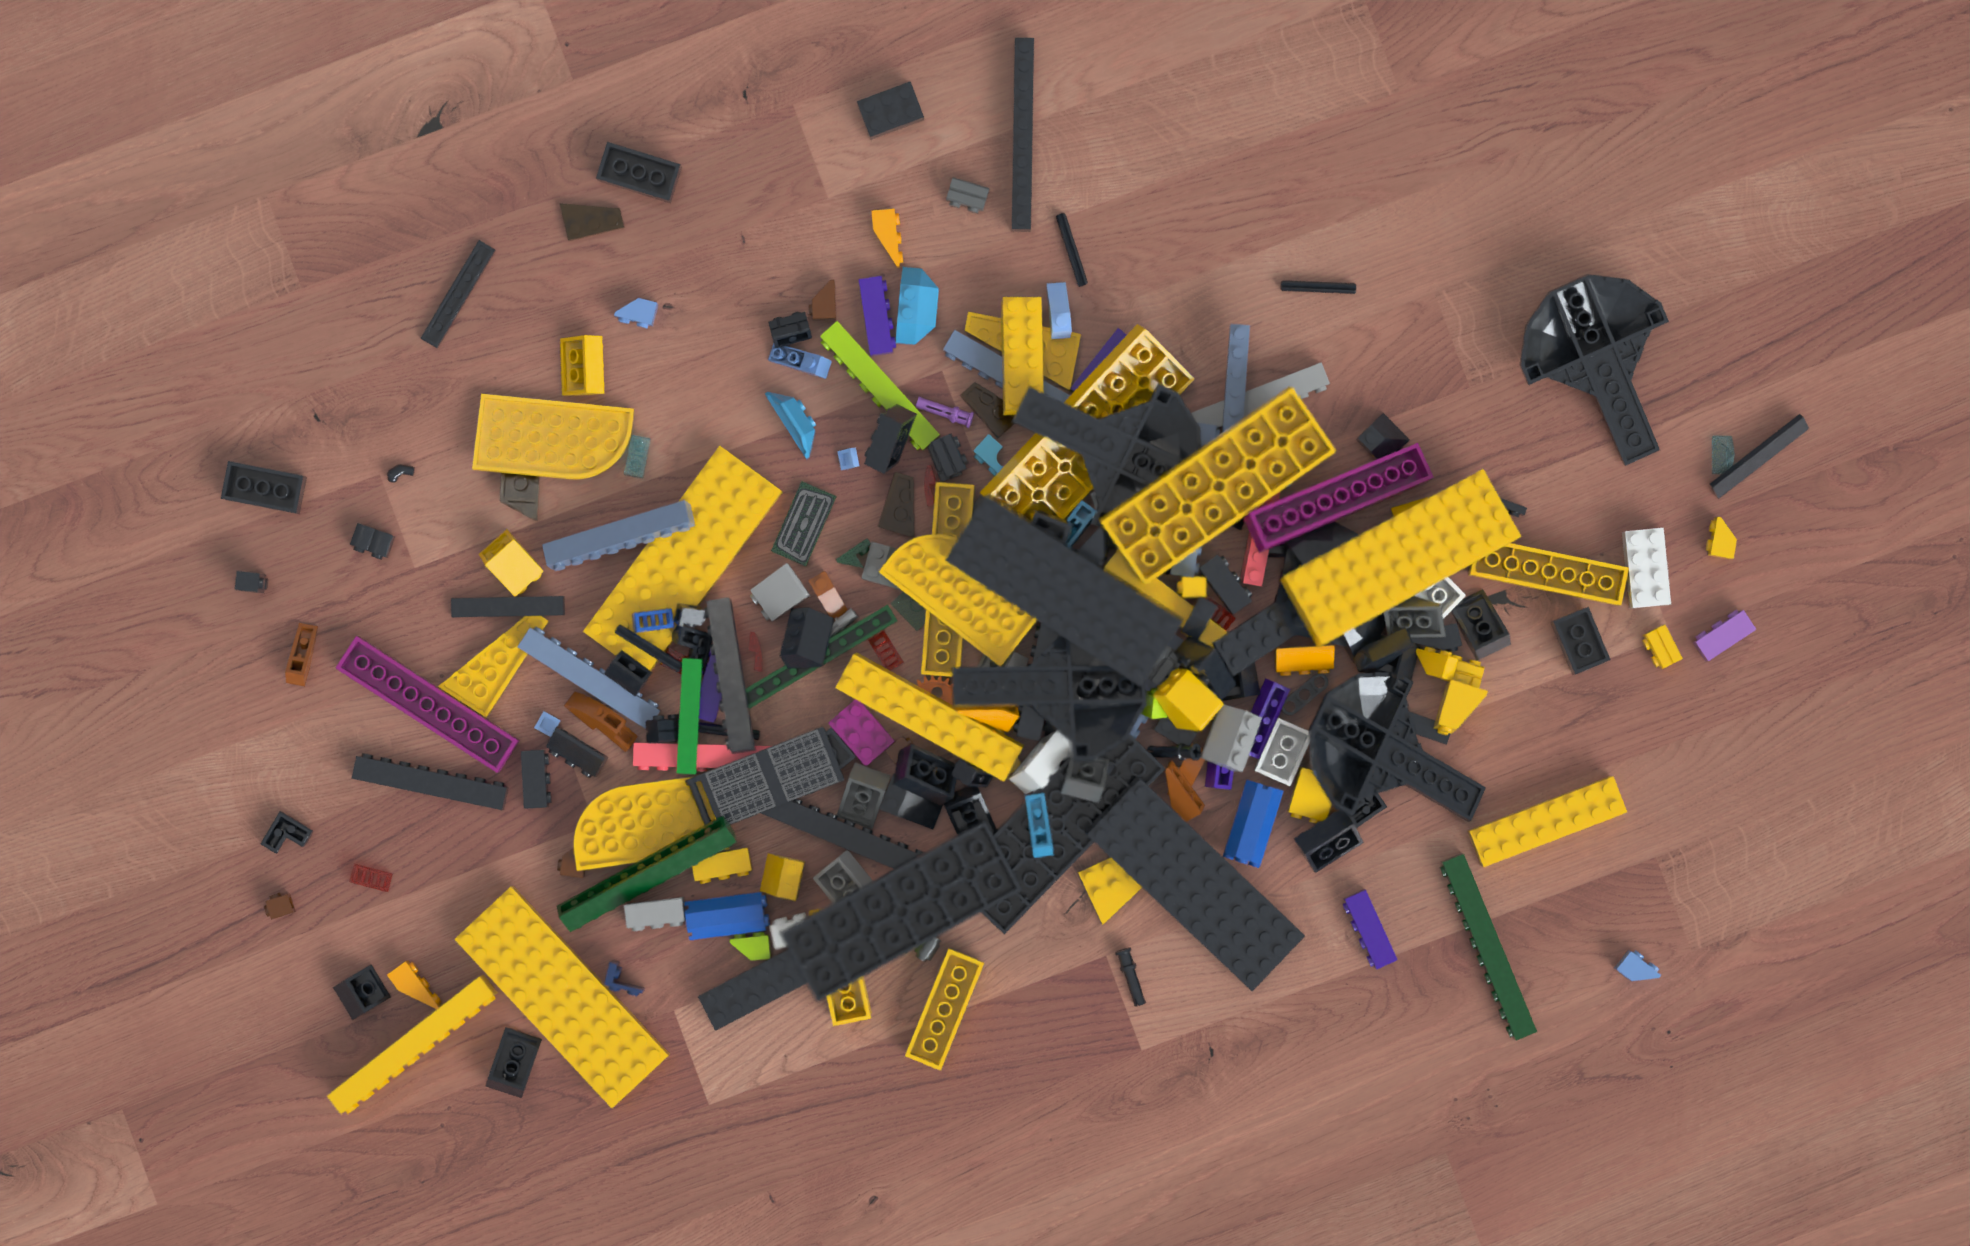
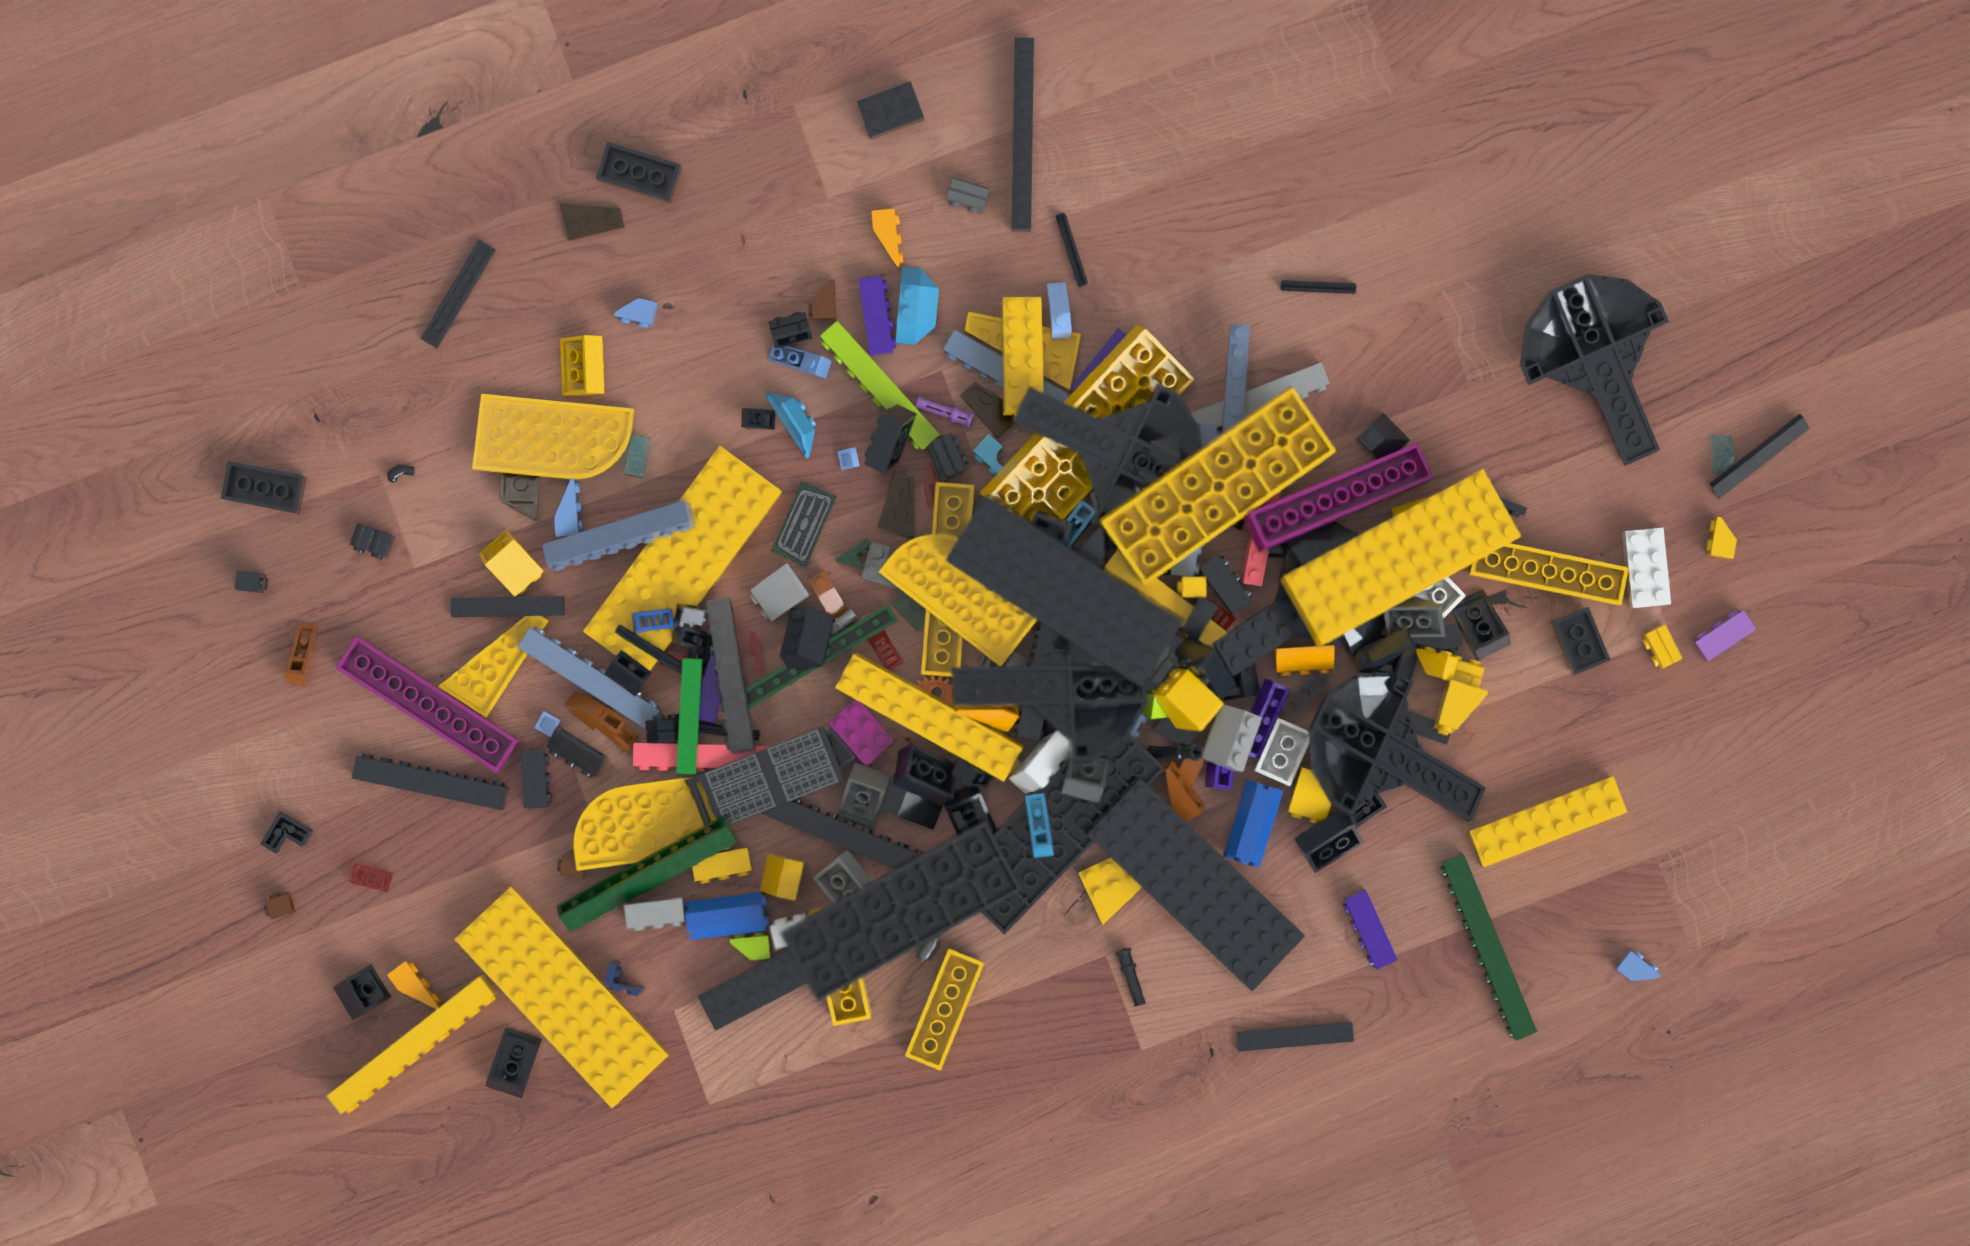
none -> medium blue slope [554,479,583,538]
none -> black slope [741,408,775,430]
none -> black tile [1237,1022,1354,1051]

